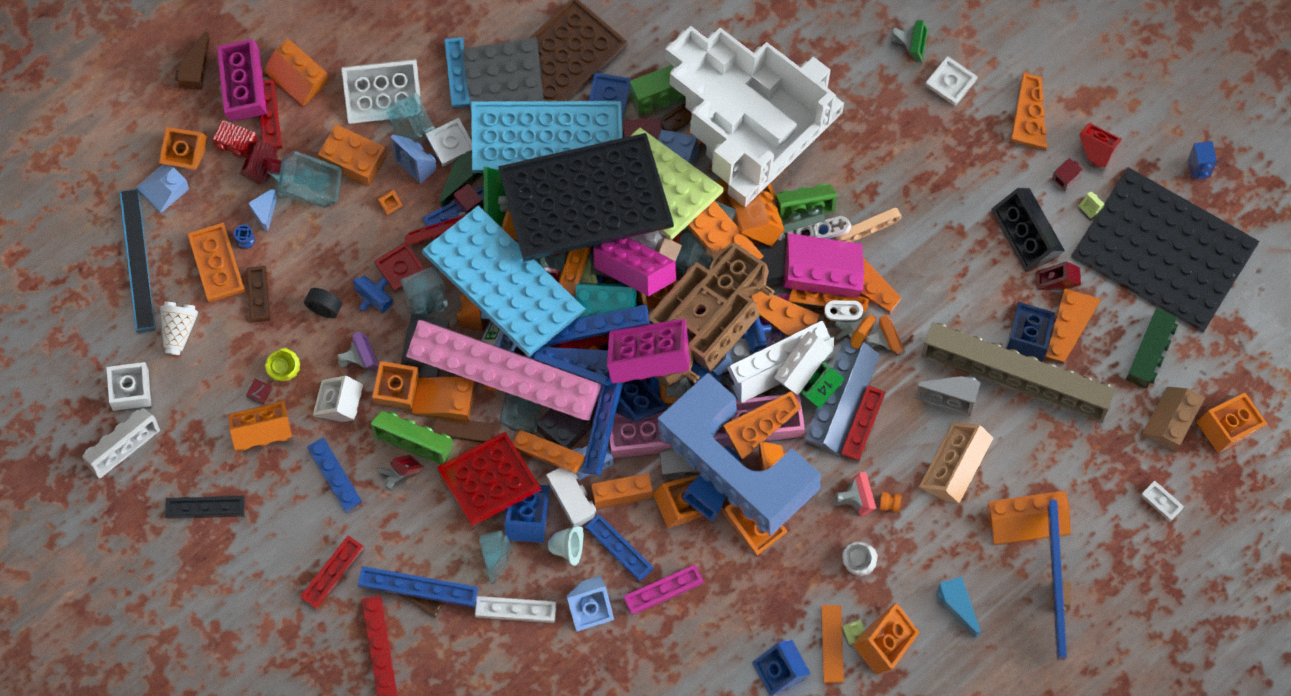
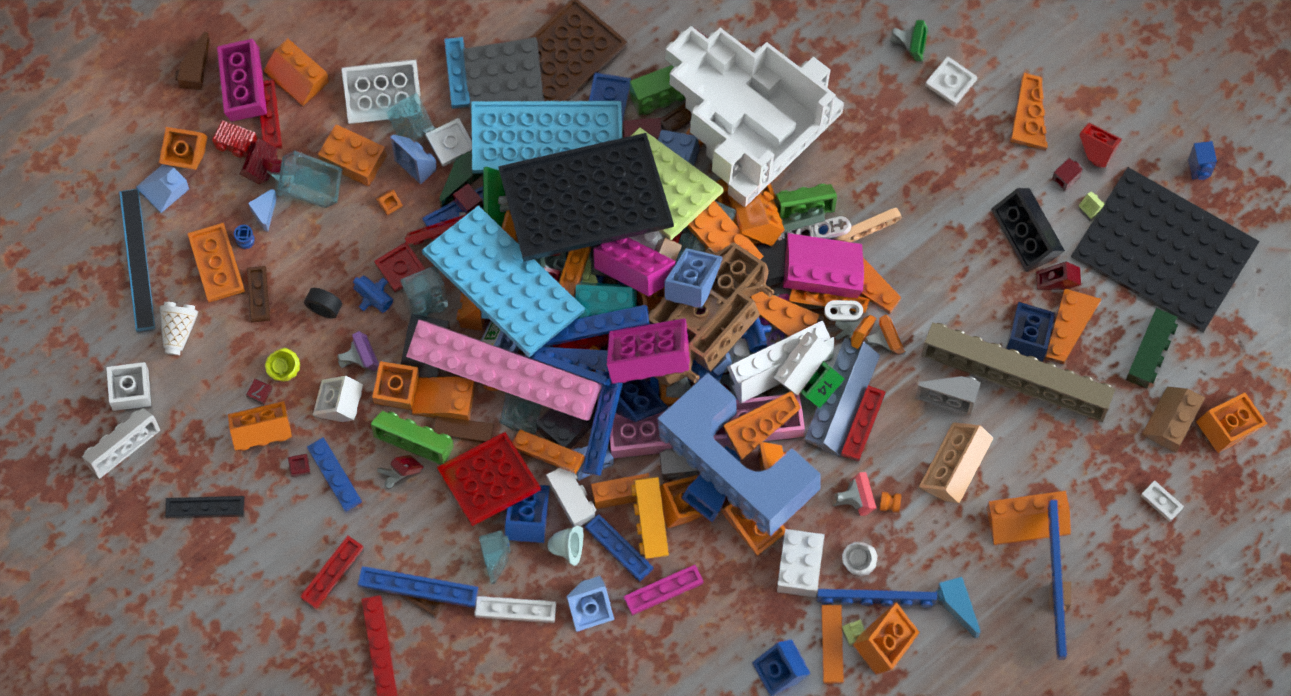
none -> dark red tile [288,453,311,477]
none -> light orange brick [631,476,669,559]
none -> medium blue slope [665,248,722,308]
none -> white brick [777,529,824,597]
none -> blue plate [817,589,937,608]

